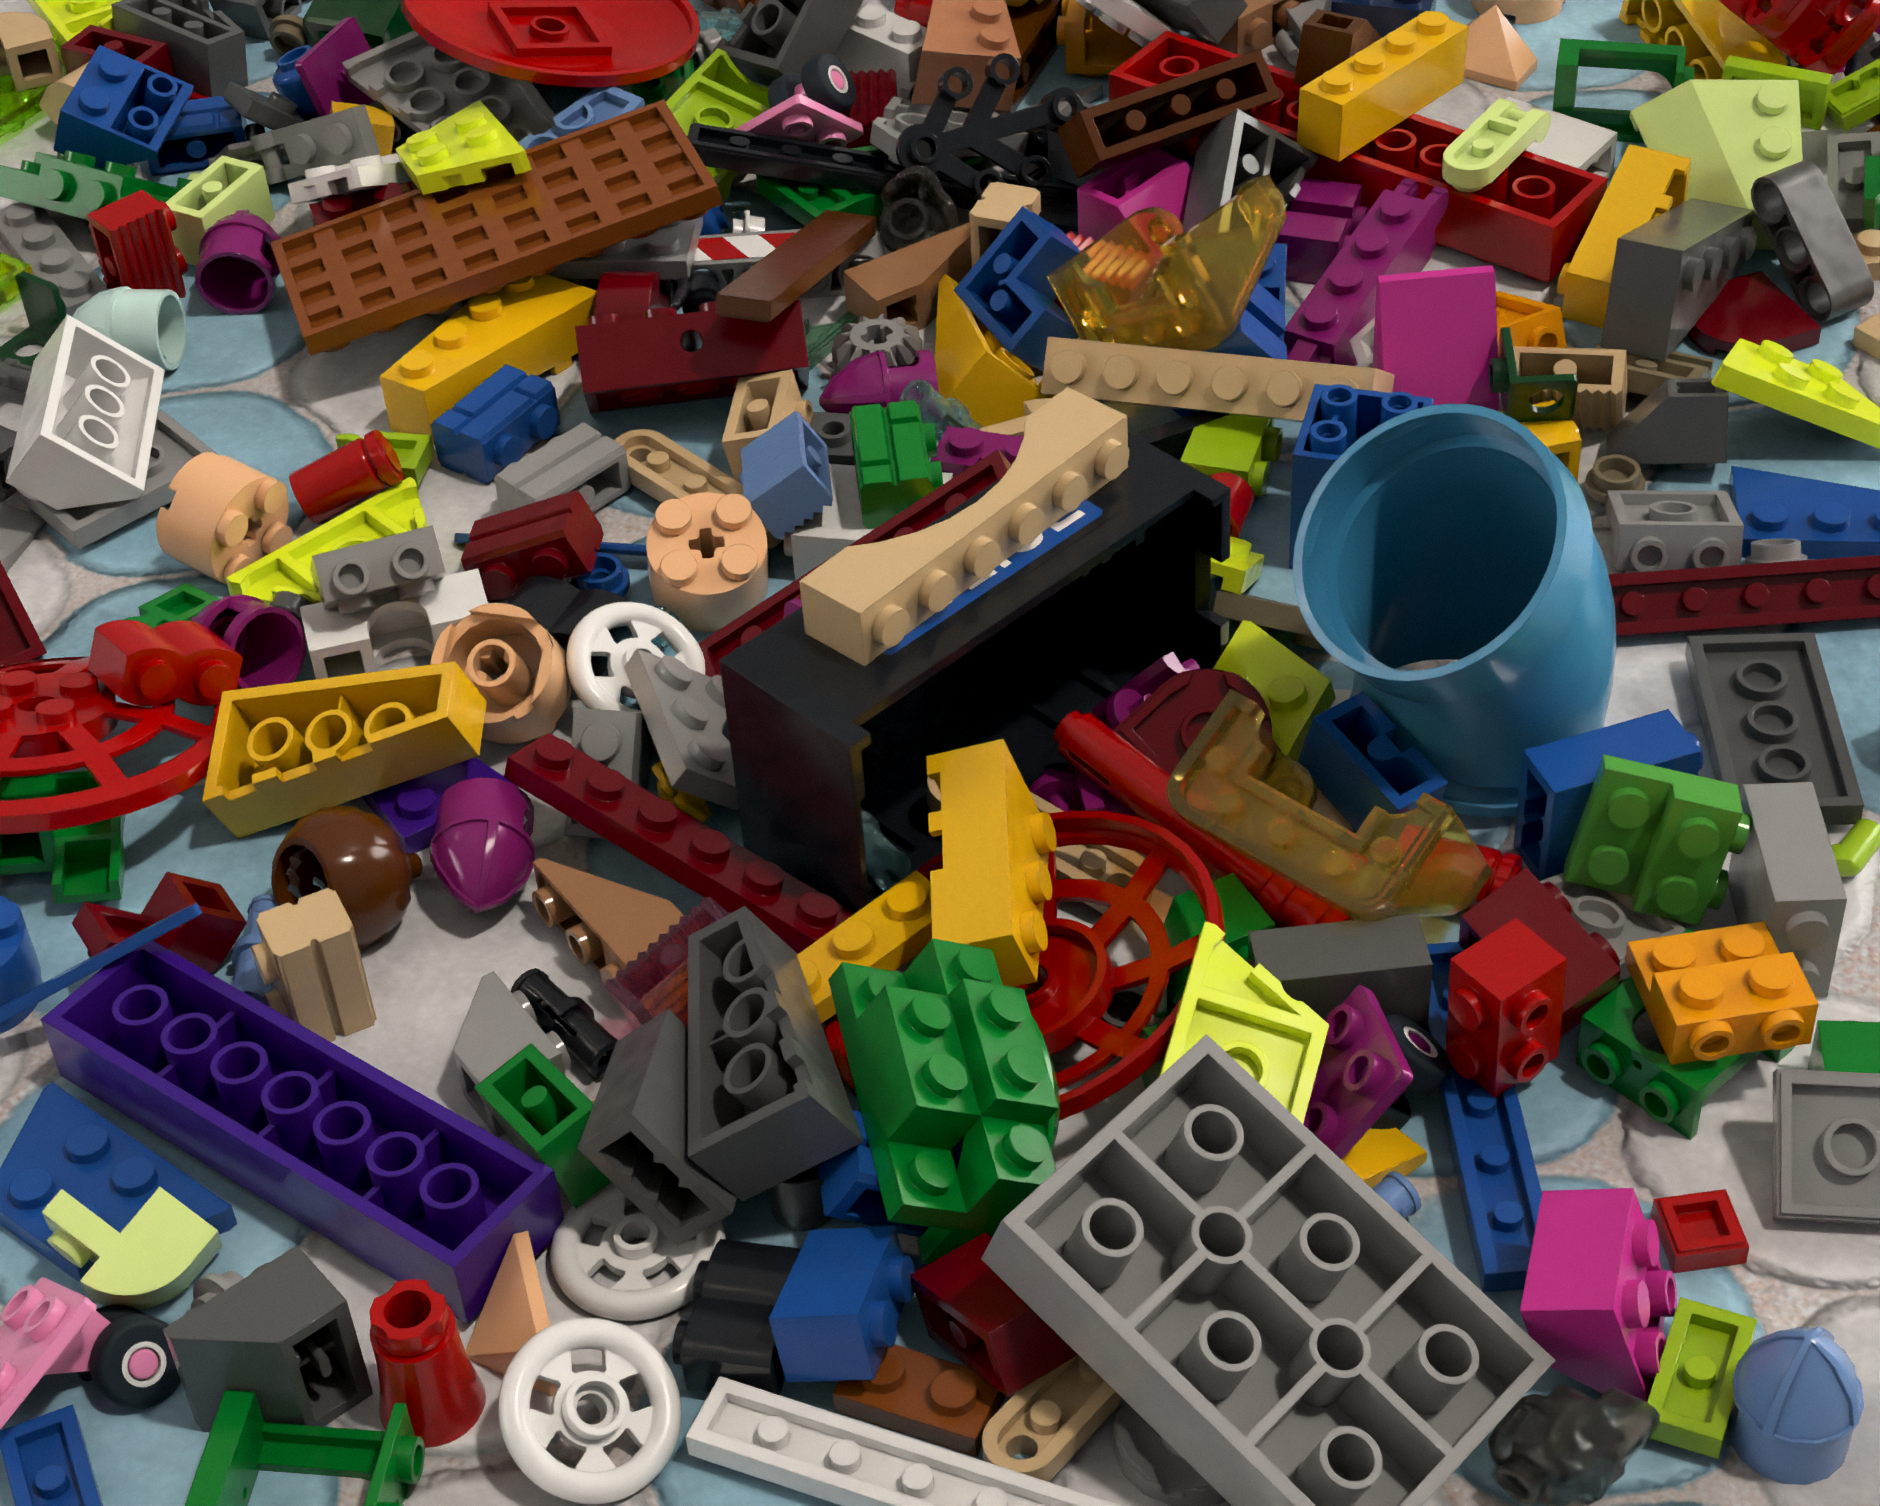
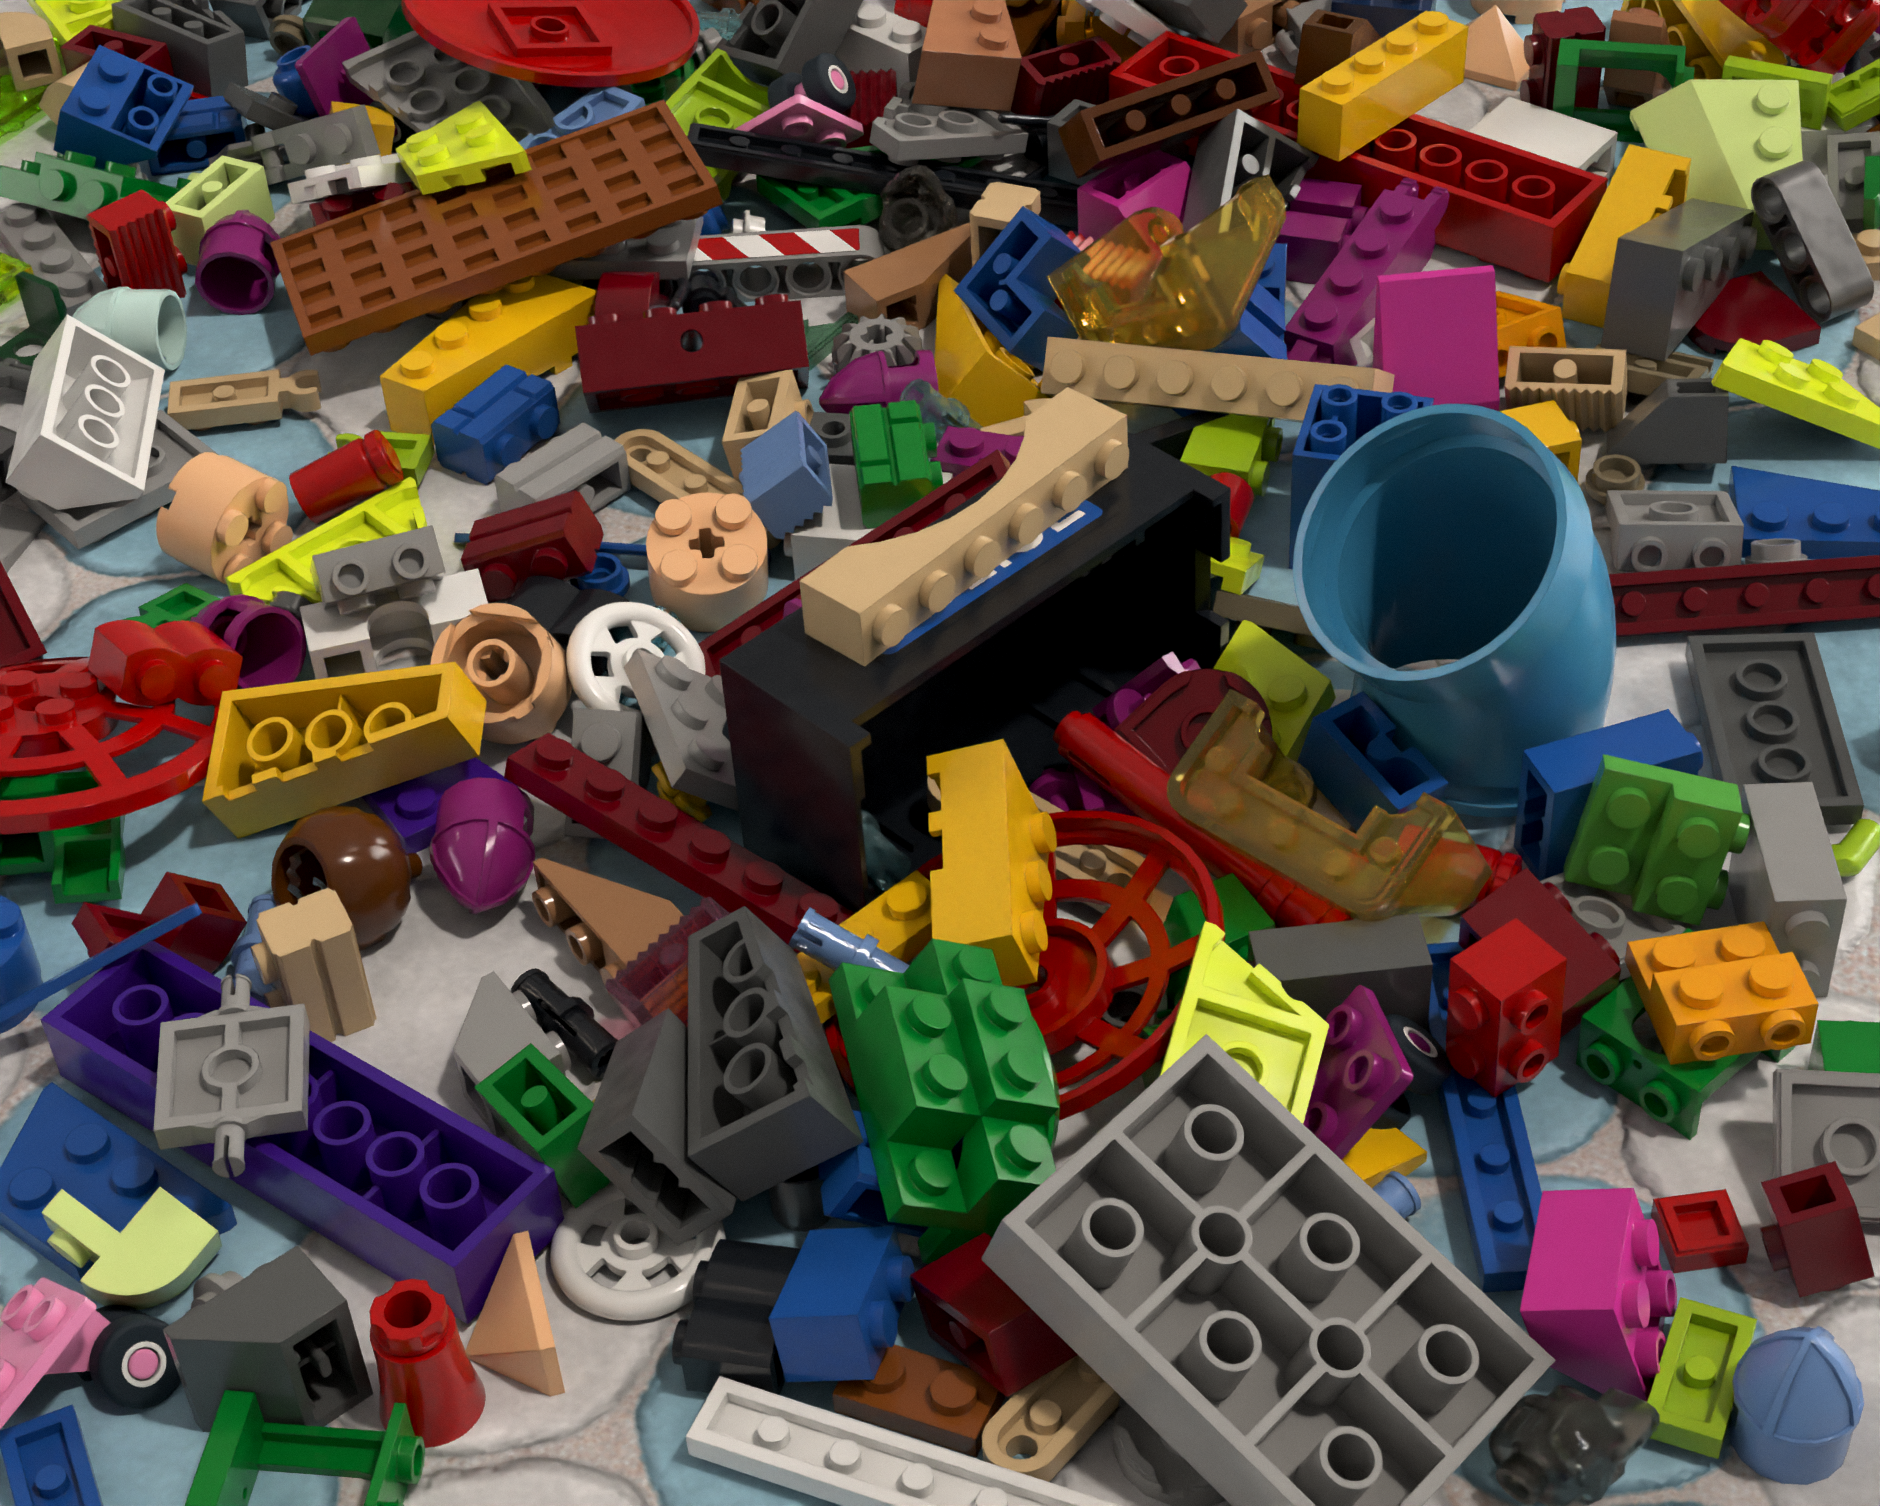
white plate [498,1318,682,1504] -> none
reddish brown tile [716,210,876,323] -> none
black plant [896,53,1084,201] -> none
yellowish green plate [1442,98,1551,192] -> none
dark green bracket [1489,327,1578,422] -> none
none -> light grey plate [153,974,310,1178]
none -> tan plate [167,369,322,431]
none -> medium blue pin [788,907,910,973]
none -> dark red brick [1011,35,1122,129]
none -> dark red brick [1520,6,1606,111]
none -> nougat slope [1603,7,1671,108]
none -> dark red brick [1759,1161,1875,1298]

